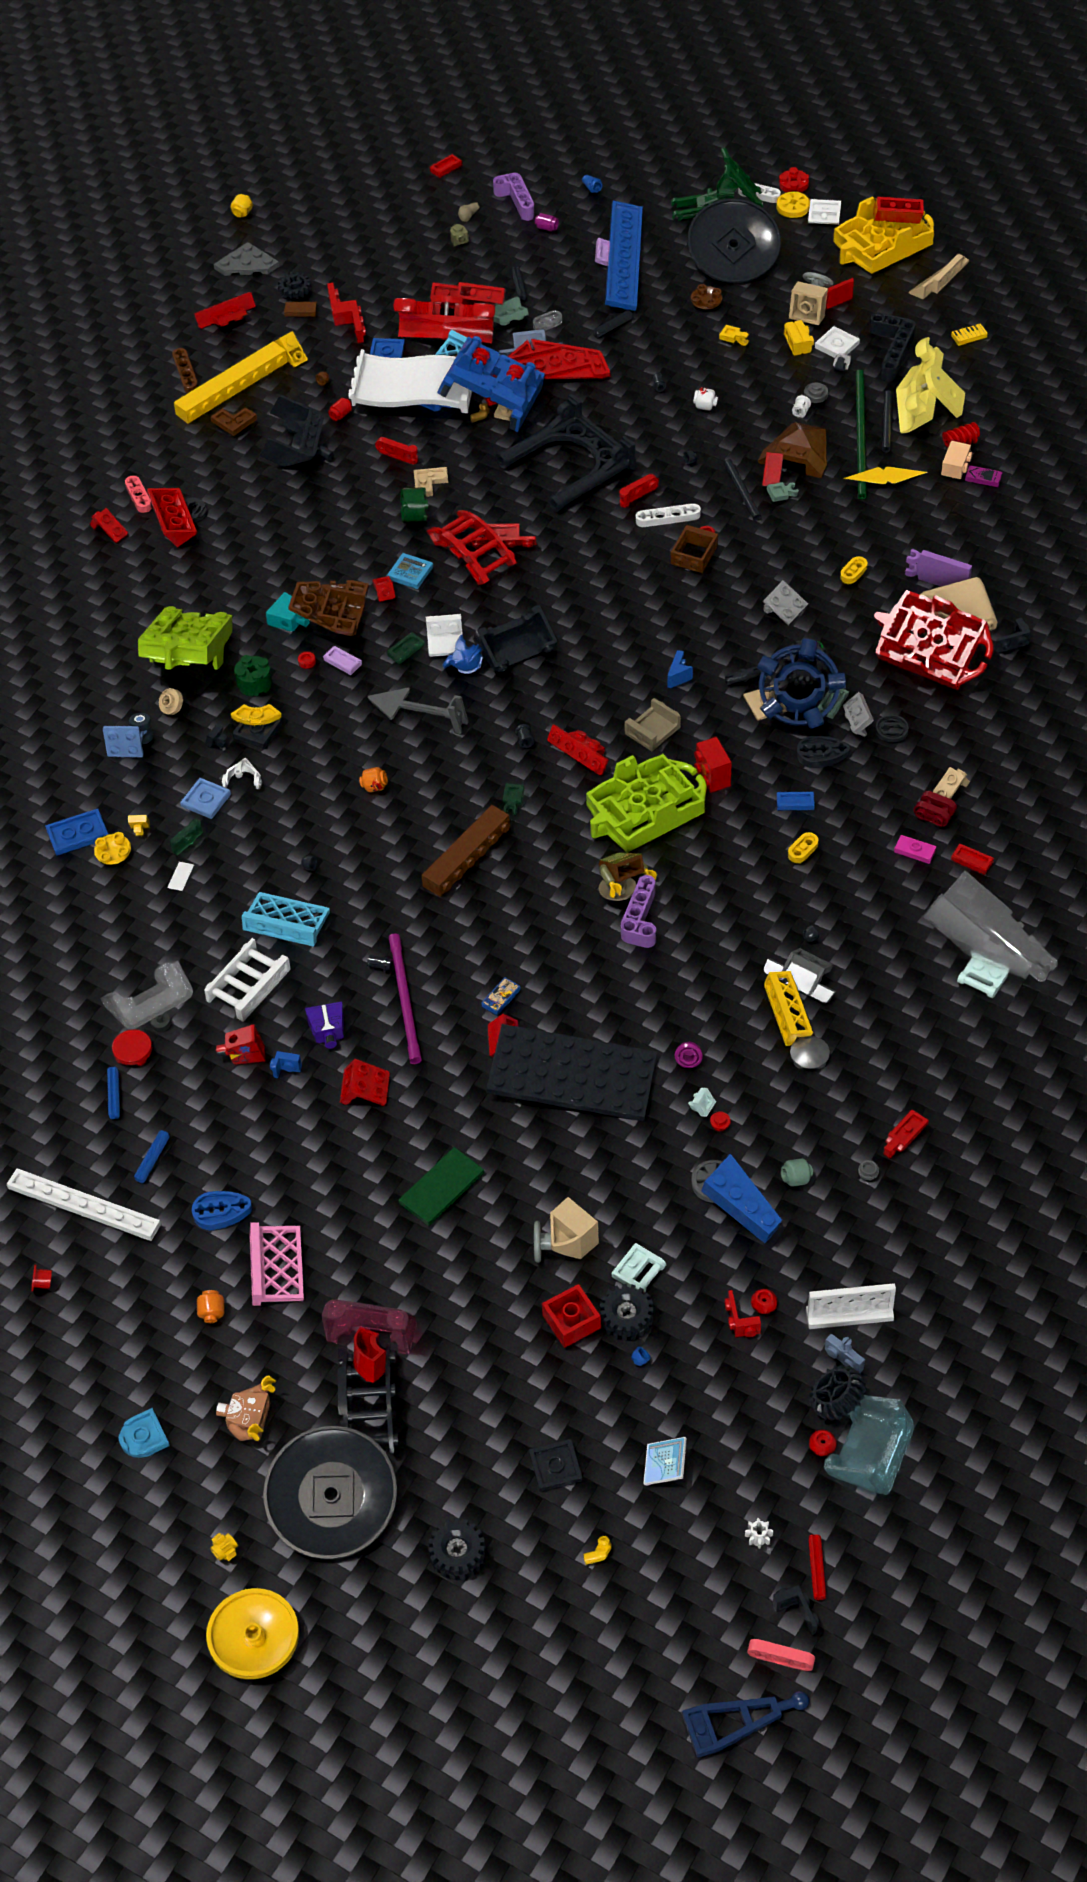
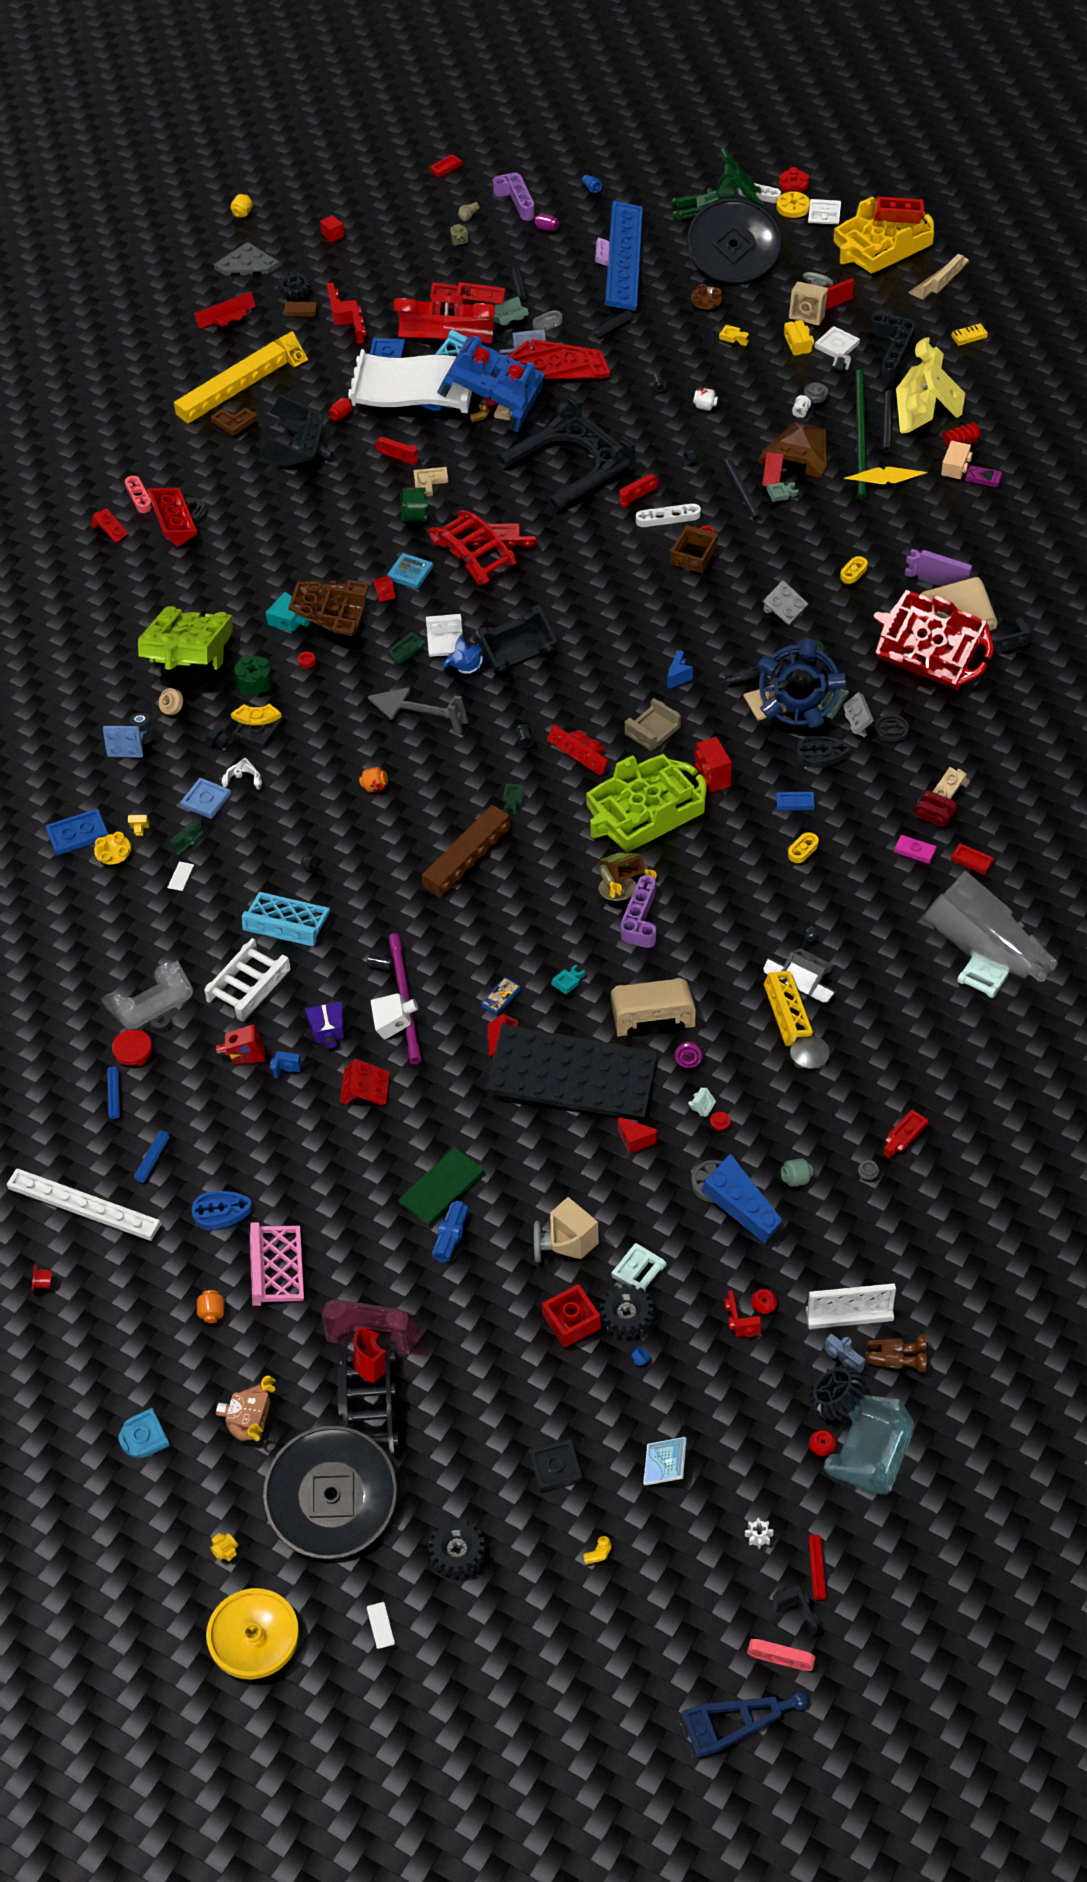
reddish brown beam [172,348,198,393] -> none
reddish brown hinge [315,371,329,386] -> none
lavender plate [323,646,362,675] -> none
none -> red brick [320,215,344,242]
none -> white sticker [367,1602,395,1649]
none -> white torso [371,994,418,1040]
none -> blue piece [432,1201,469,1263]
none -> teal plate [552,965,585,995]
none -> tan windscreen [611,978,696,1036]
none -> red slope [618,1117,657,1153]
none -> reddish brown piece [866,1333,926,1372]

